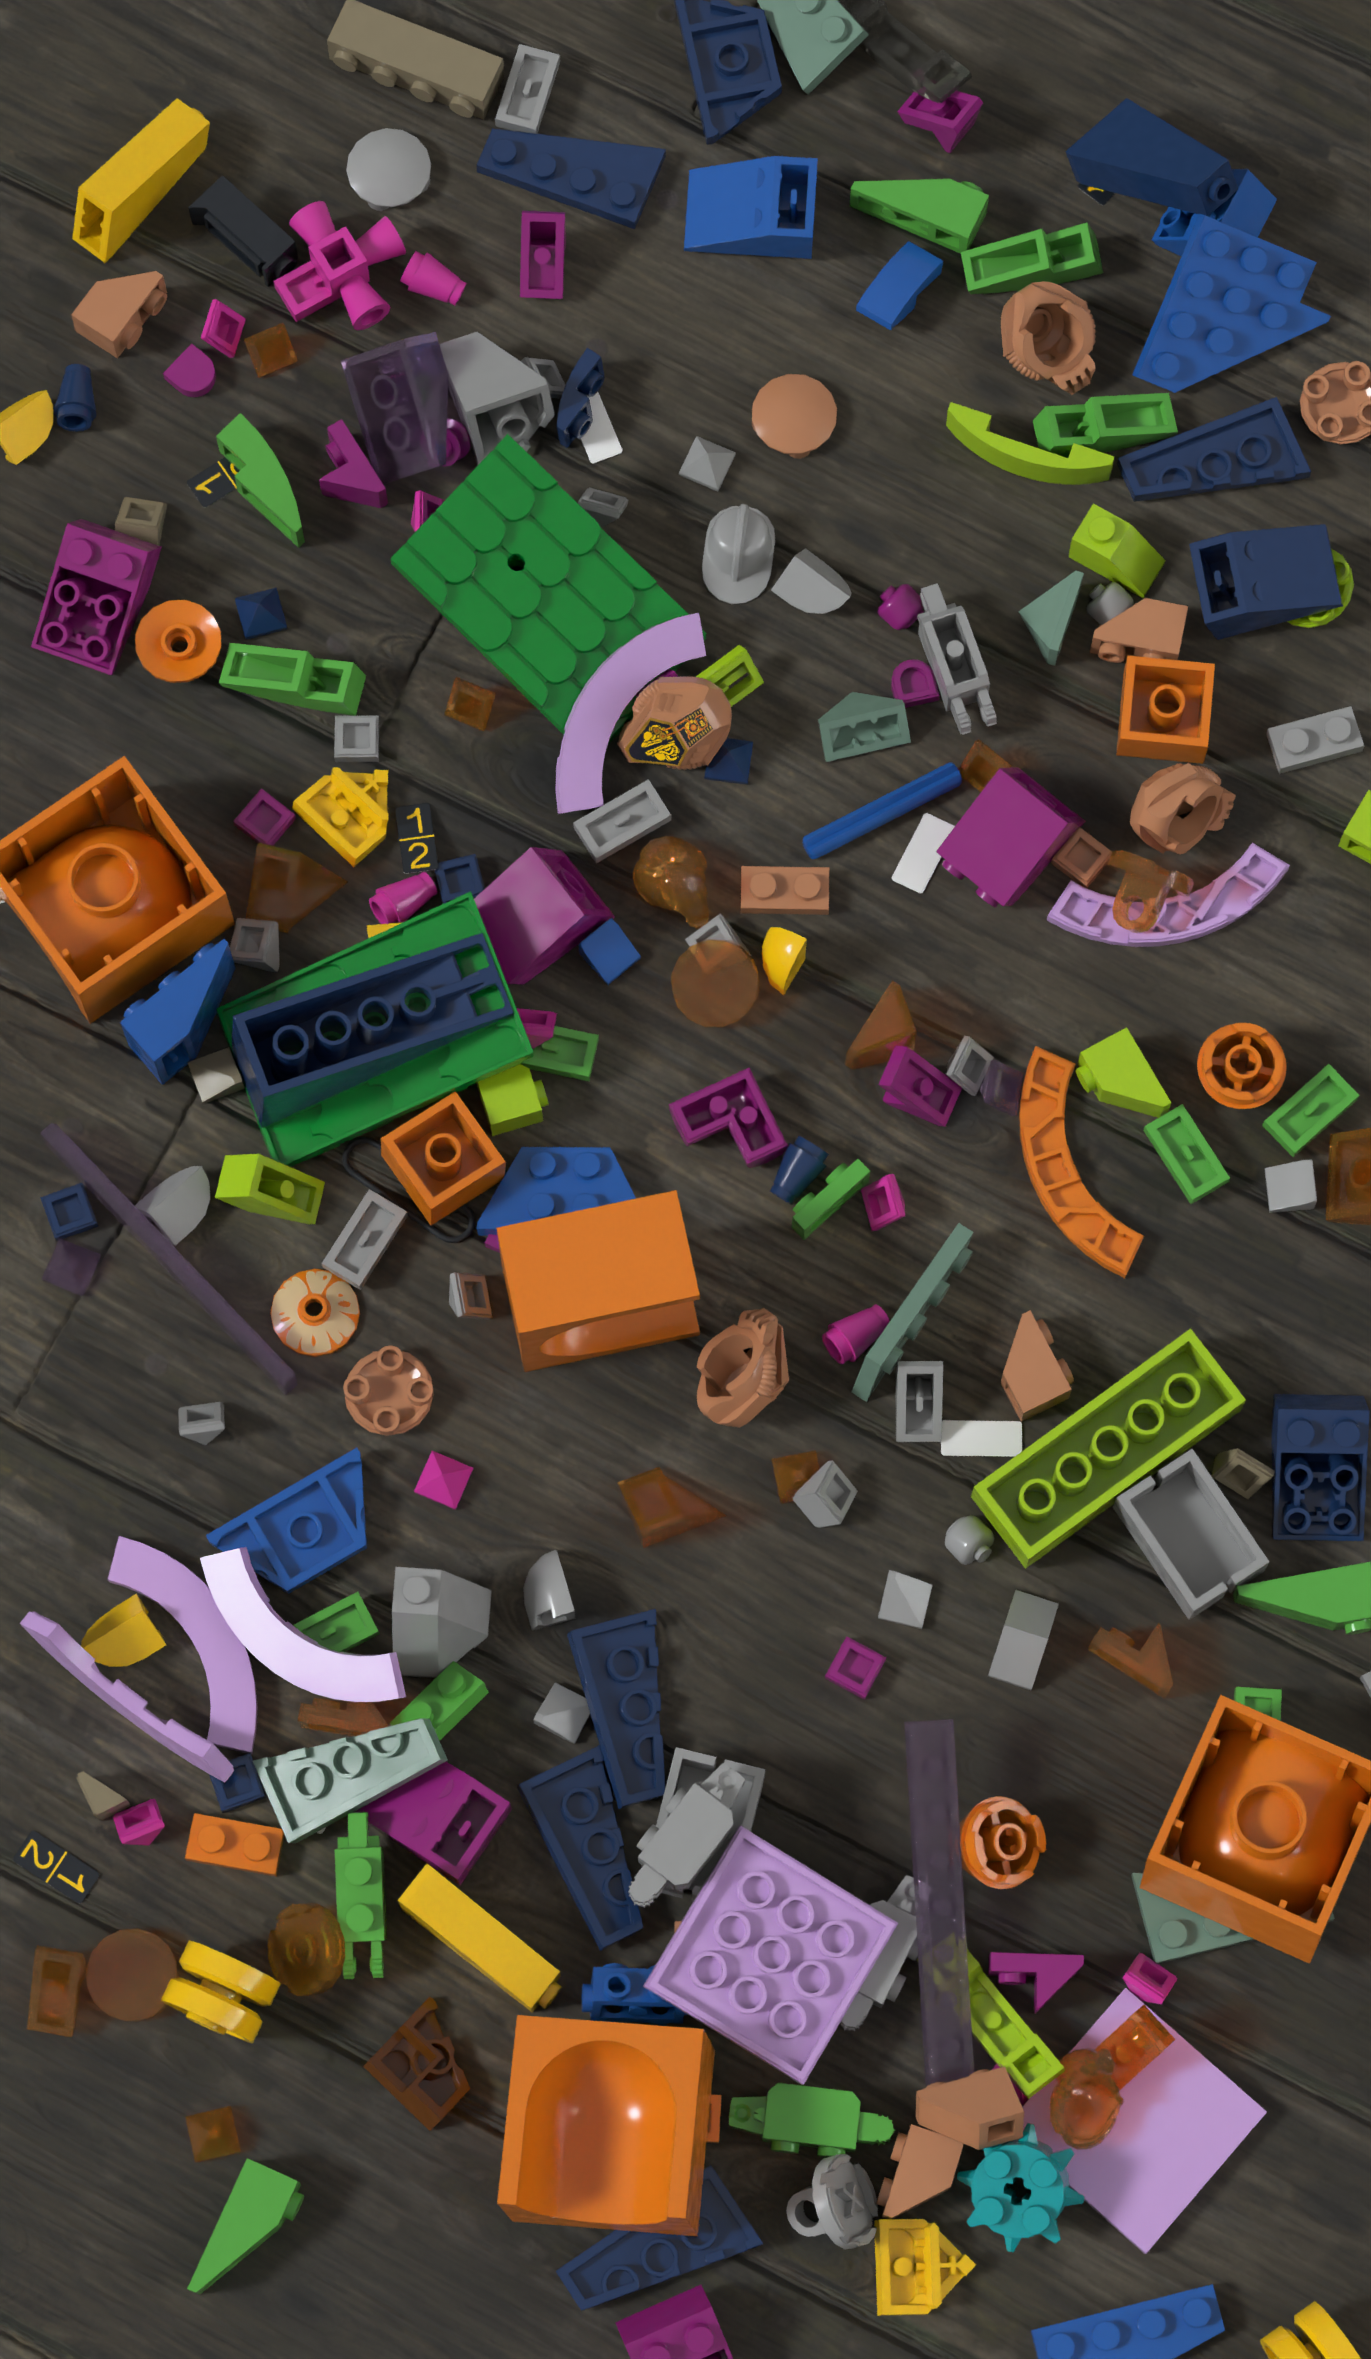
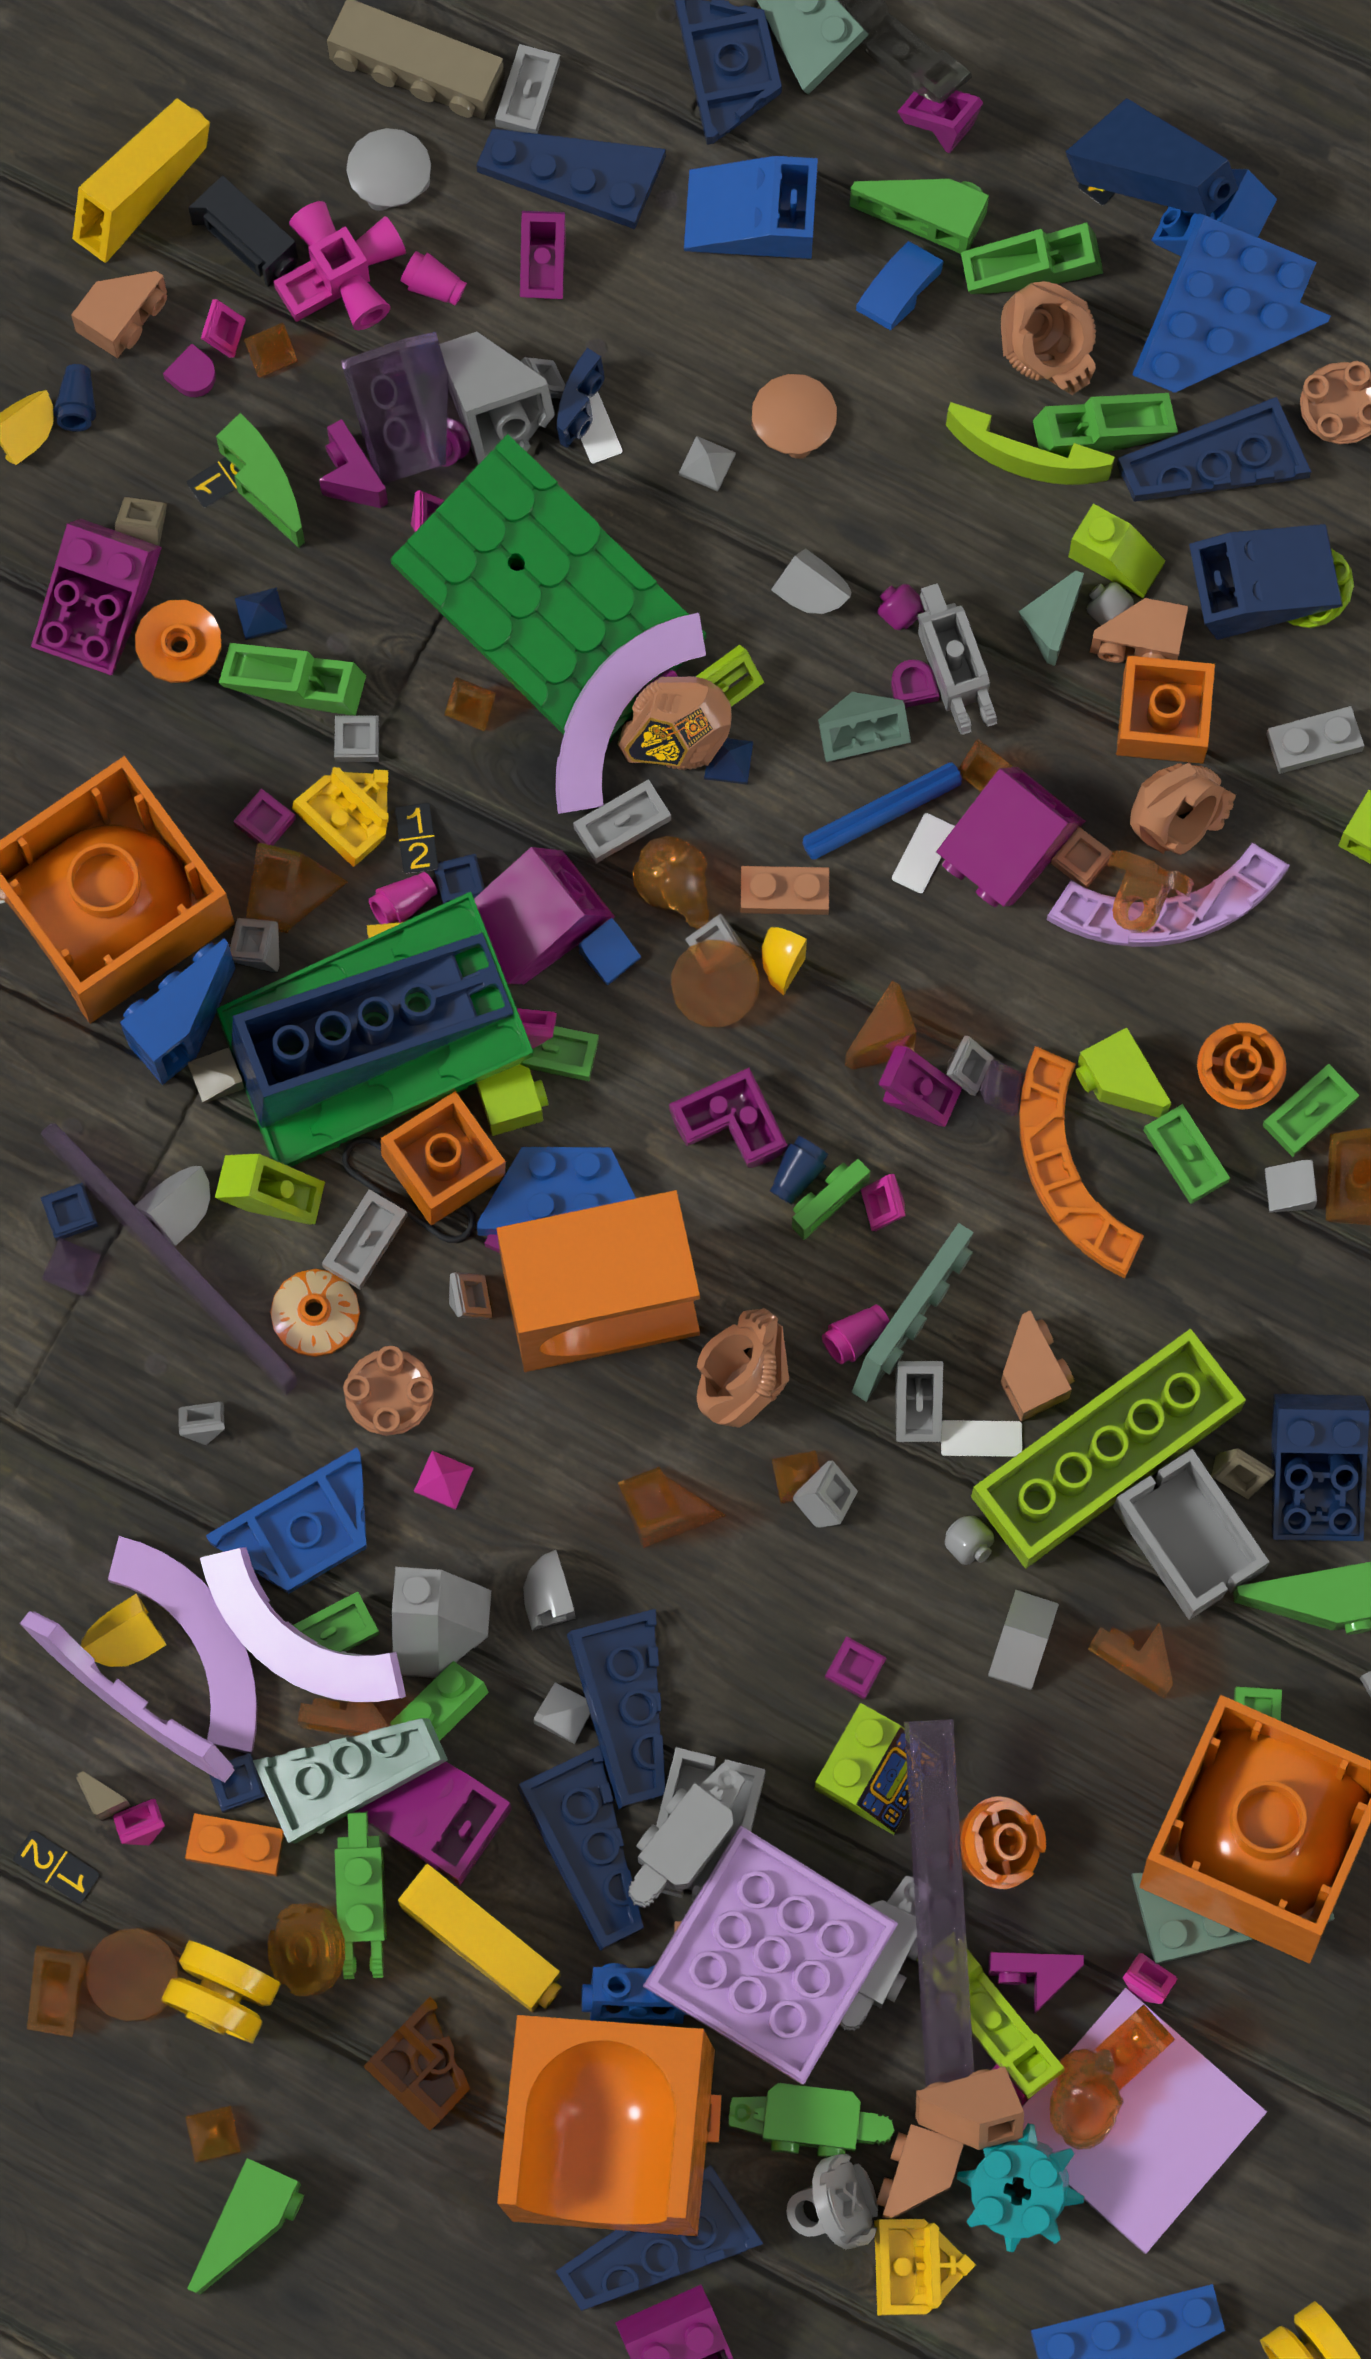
light grey slope [578,487,628,528] -> none
light grey piece [702,504,775,604] -> none
light grey slope [878,1570,932,1629] -> none
none -> lime slope [814,1703,939,1835]

